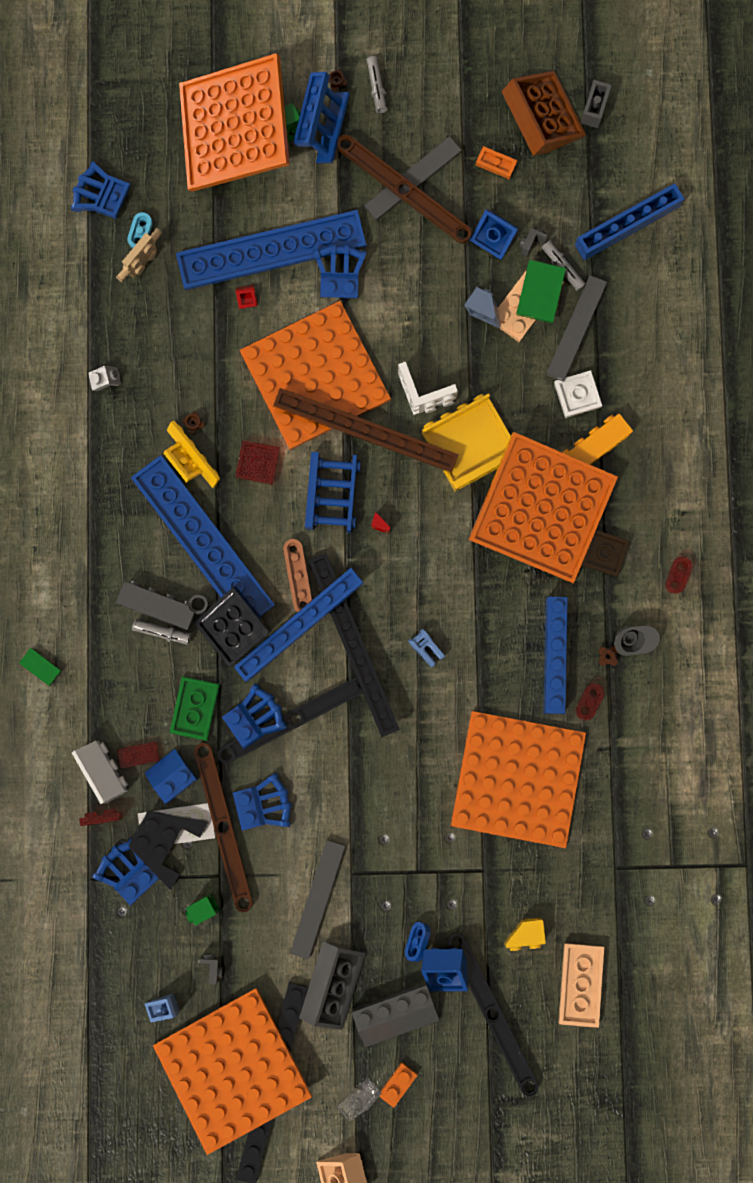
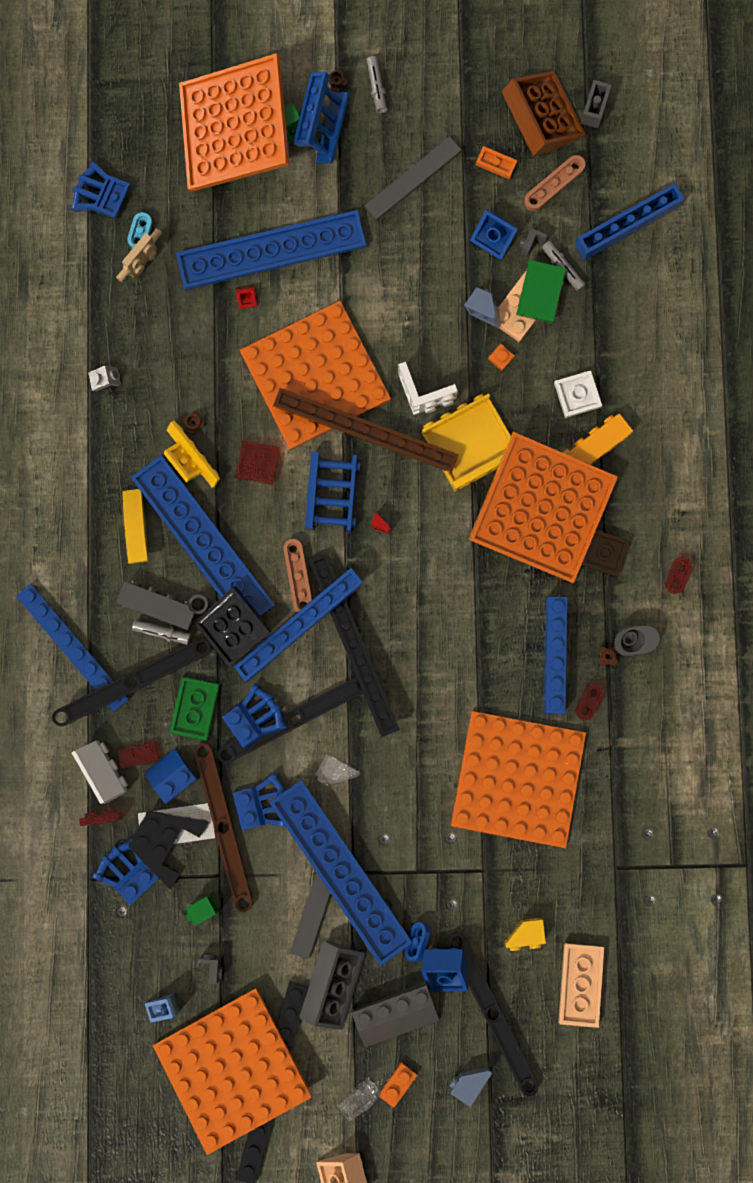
green tile [19,648,62,686] -> none
blue plate [313,244,367,298] -> none
reddish brown beam [338,135,471,244] -> none
medium blue piece [408,629,445,668] -> none
dark grey tile [546,275,607,382] -> none
none -> blue plate [16,584,130,712]
none -> black beam [52,639,211,727]
none -> yellow slope [122,489,149,564]
none -> blue plate [269,780,412,966]
none -> clear slope [315,754,361,785]
none -> sand blue slope [449,1067,492,1107]
none -> orange plate [488,344,515,371]
none -> nougat plate [524,155,585,211]

